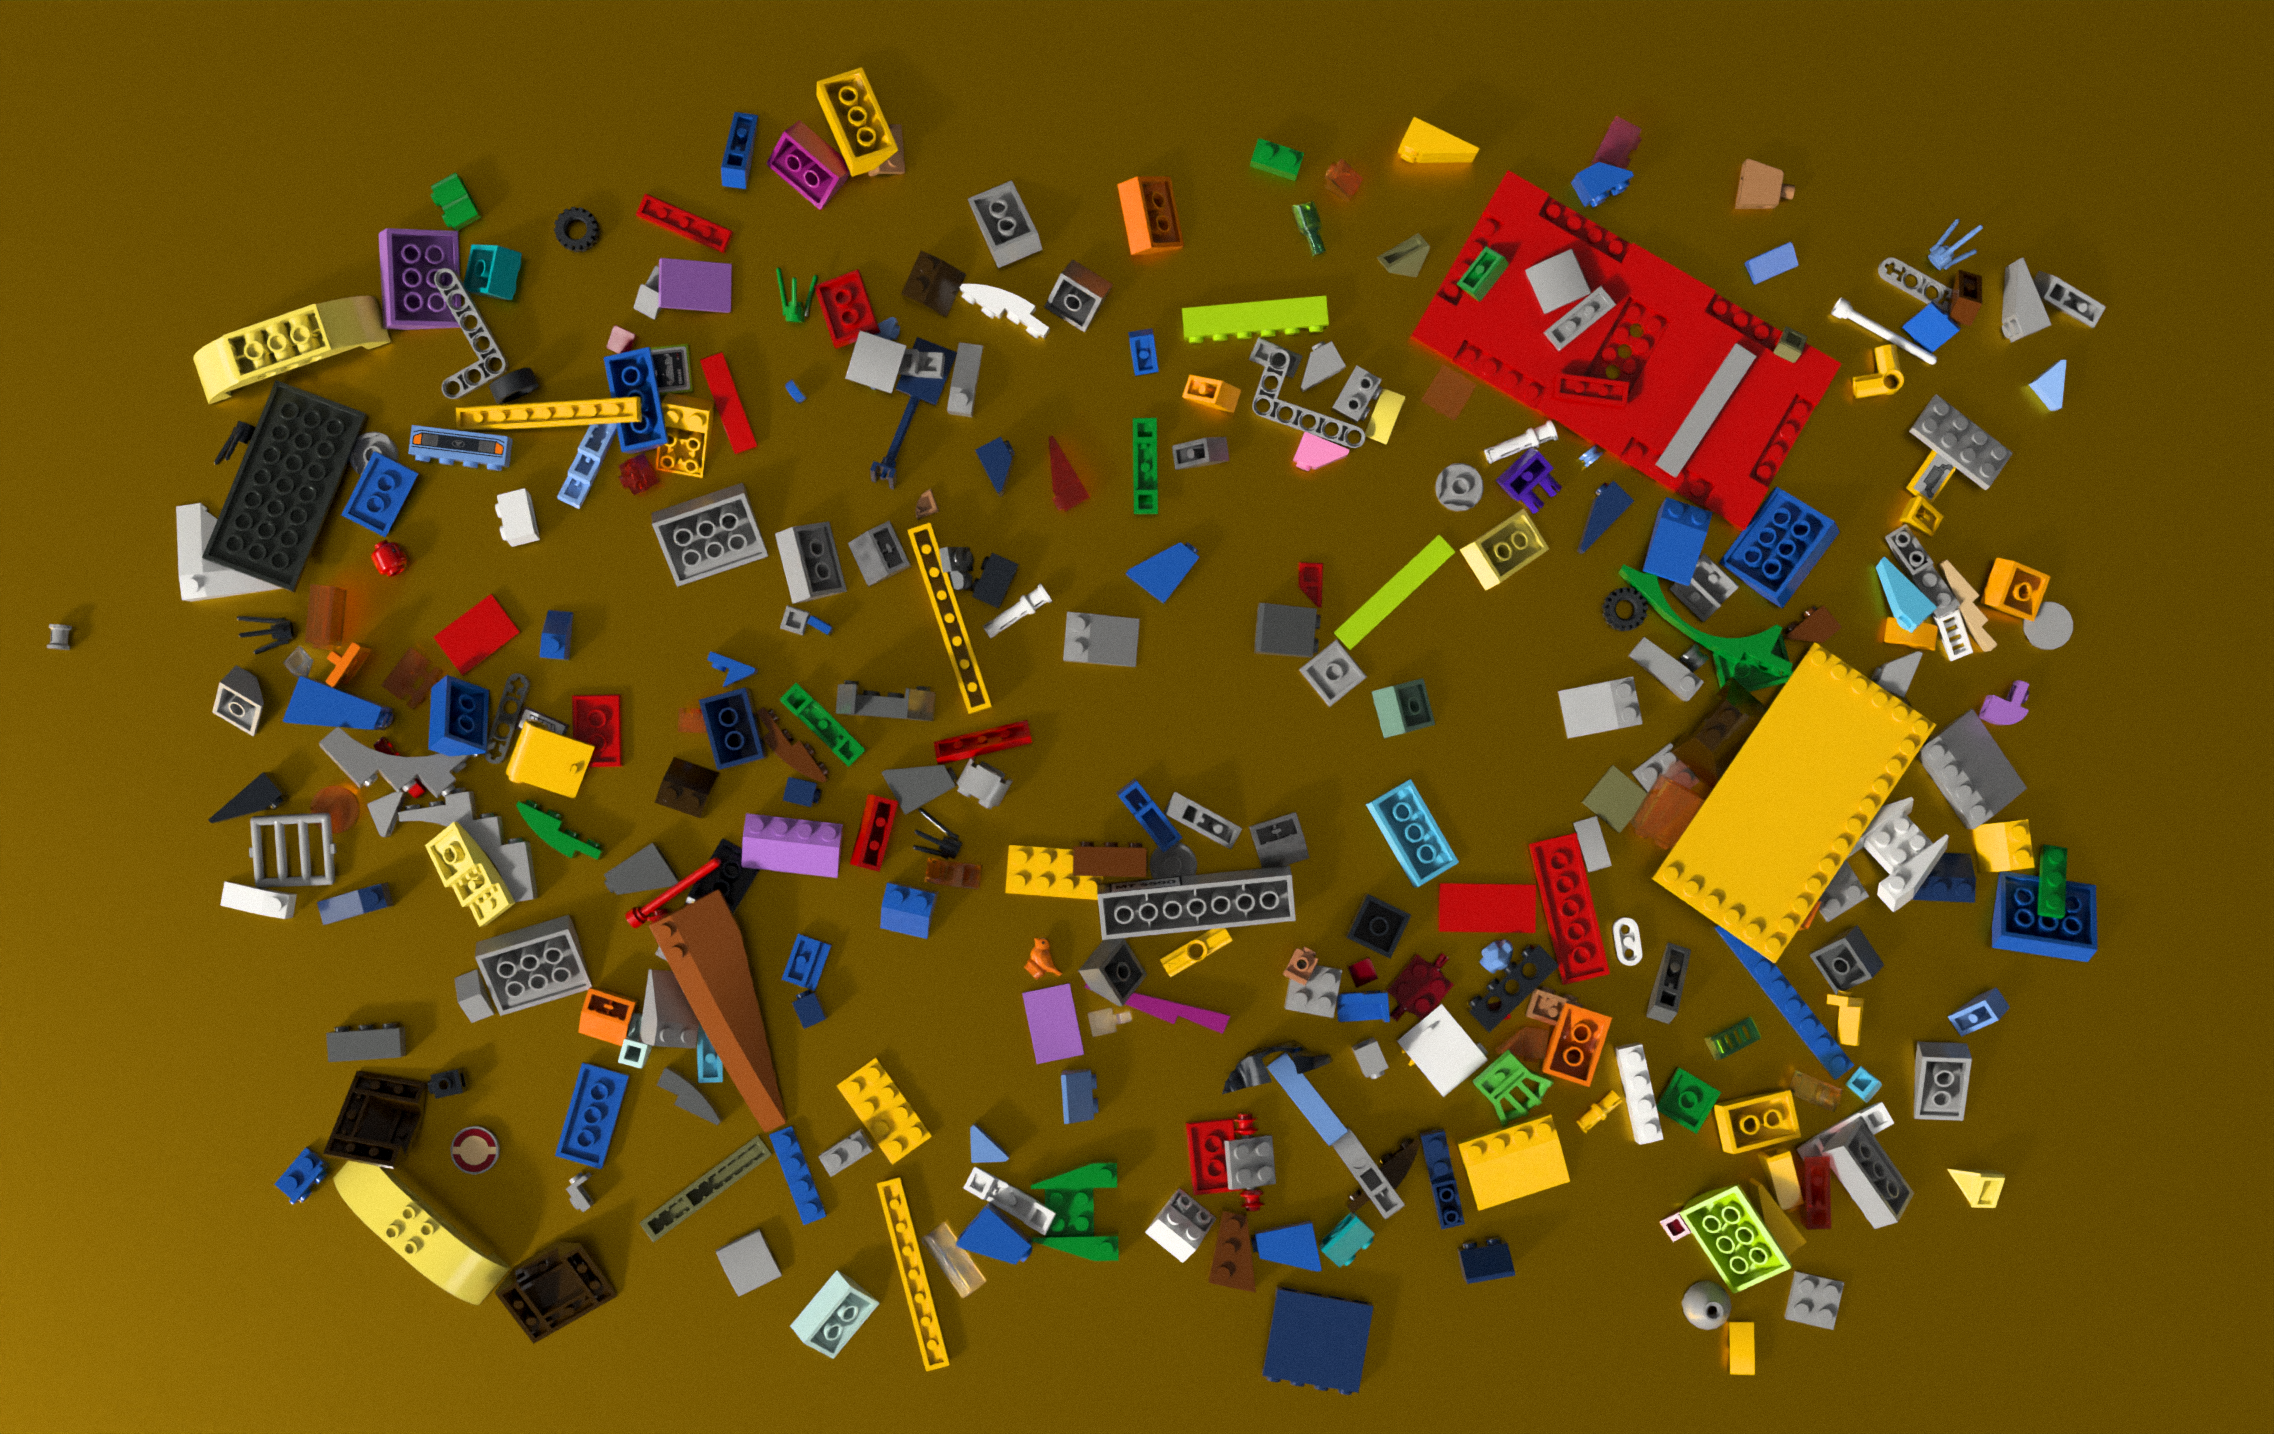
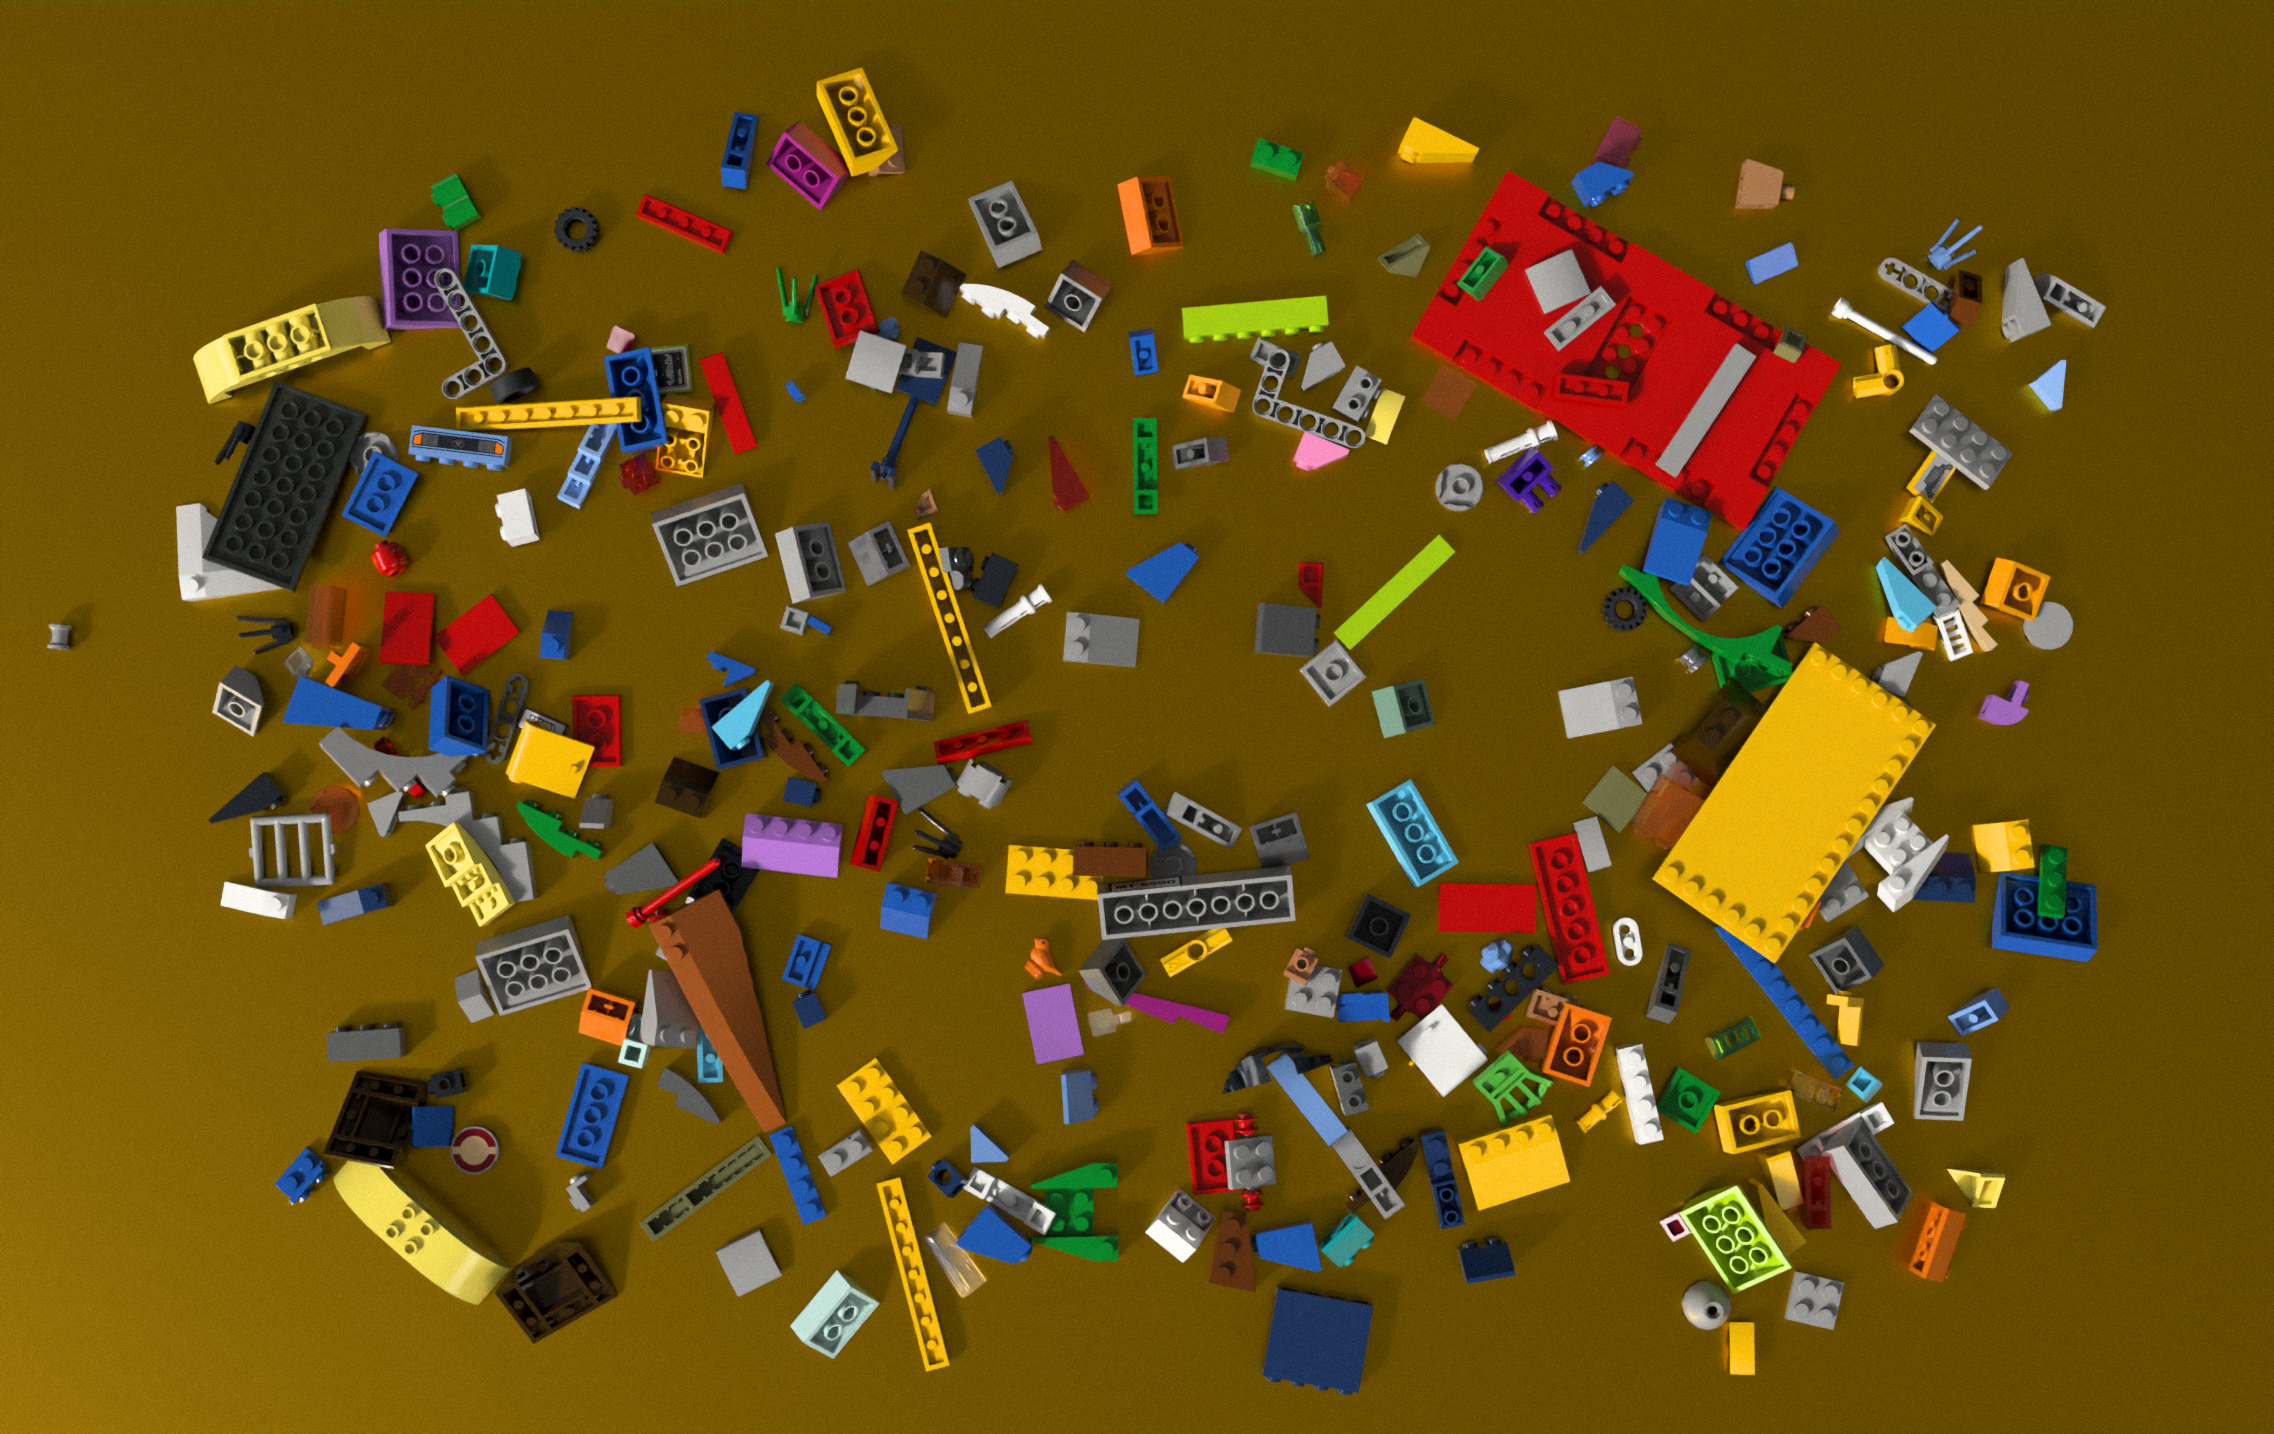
light grey slope [633,266,662,320] -> none
medium lavender tile [658,258,732,313] -> none
light yellow slope [1460,509,1549,590] -> none
light grey slope [1628,637,1704,701] -> none
light grey slope [1916,709,2027,829] -> none
none -> red tile [379,592,436,665]
none -> blue piece [409,1106,455,1147]
none -> light grey slope [579,794,613,829]
none -> medium azure slope [712,680,774,750]
none -> dark blue brick [927,1159,969,1198]
none -> dark grey panel [1329,1057,1369,1116]
none -> orange slope [1909,1201,1967,1283]

